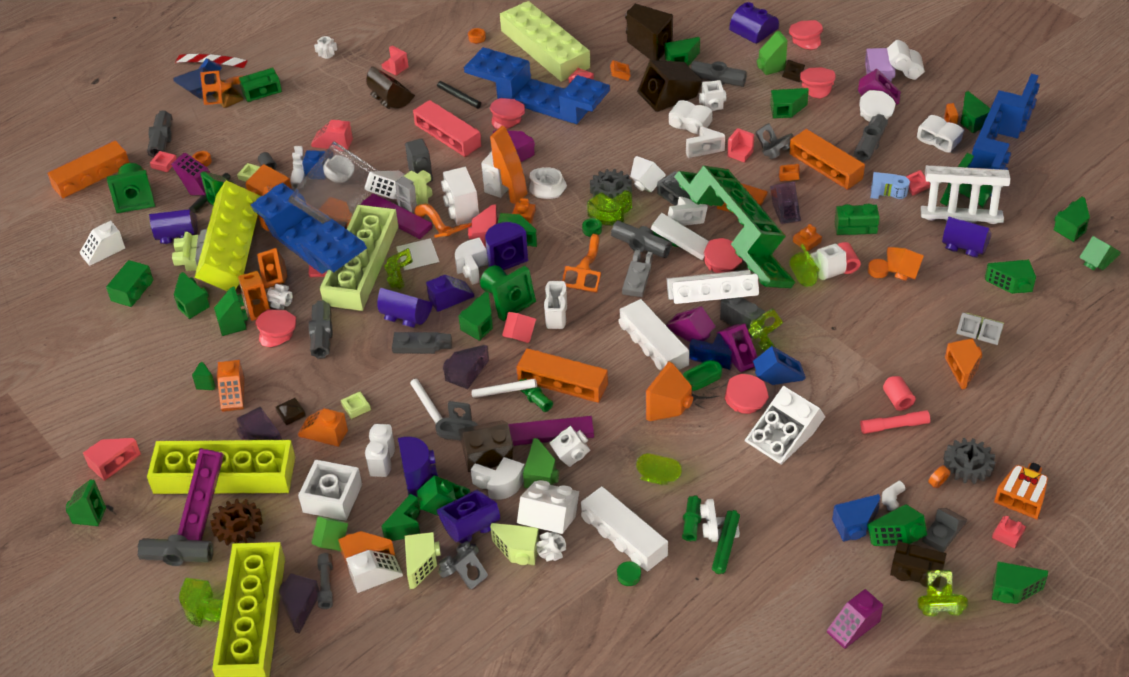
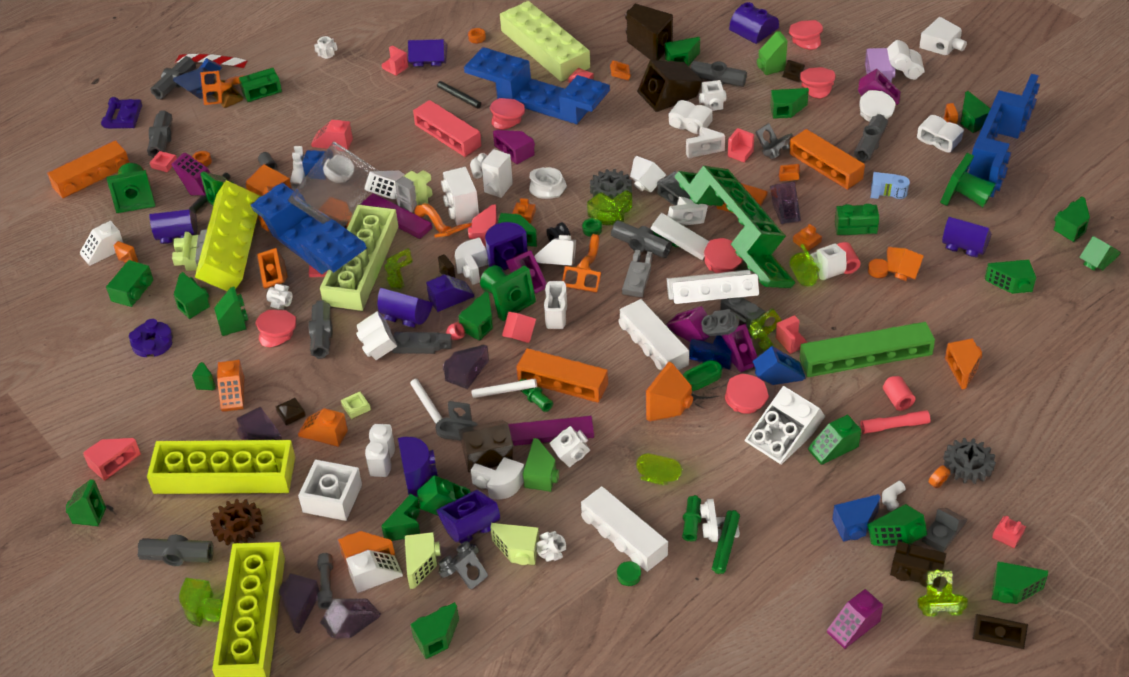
magenta tile [177,448,224,541] -> none
yellowish green tile [237,163,260,182] -> none
orange torso [238,271,270,321] -> none
bright green panel [312,516,348,551] -> none
dark brown brick [366,66,415,109] -> none
white sticker [396,238,440,271] -> none
dark grey brick [405,139,433,183] -> none
orange slope [490,126,528,205] -> none
white brick [517,480,579,534] -> none
coral tile [906,170,931,196] -> none
white fence [920,165,1010,224] -> none
light grey hips [956,312,1004,345] -> none
orange torso [994,463,1048,520] -> none
none -> dark purple plate [101,97,142,129]
none -> orange tile [113,241,138,263]
none -> dark purple plate [129,319,173,357]
none -> dark grey piece [150,56,196,100]
none -> slope [320,599,381,639]
none -> white brick [356,311,397,360]
none -> dark purple slope [408,39,448,67]
none -> green slope [410,602,459,659]
none -> dark brown tile [438,254,456,278]
none -> coral hinge [446,322,465,340]
none -> white arm [470,153,487,179]
none -> magenta slope [506,250,547,294]
none -> white slope [534,235,576,266]
none -> black wheel [546,222,571,242]
none -> dark grey bracket [701,309,746,336]
none -> coral panel [776,315,807,354]
none -> bright green brick [799,322,935,377]
none -> green slope [808,415,861,465]
none -> white torso [919,17,967,55]
none -> dark brown slope [972,614,1028,649]

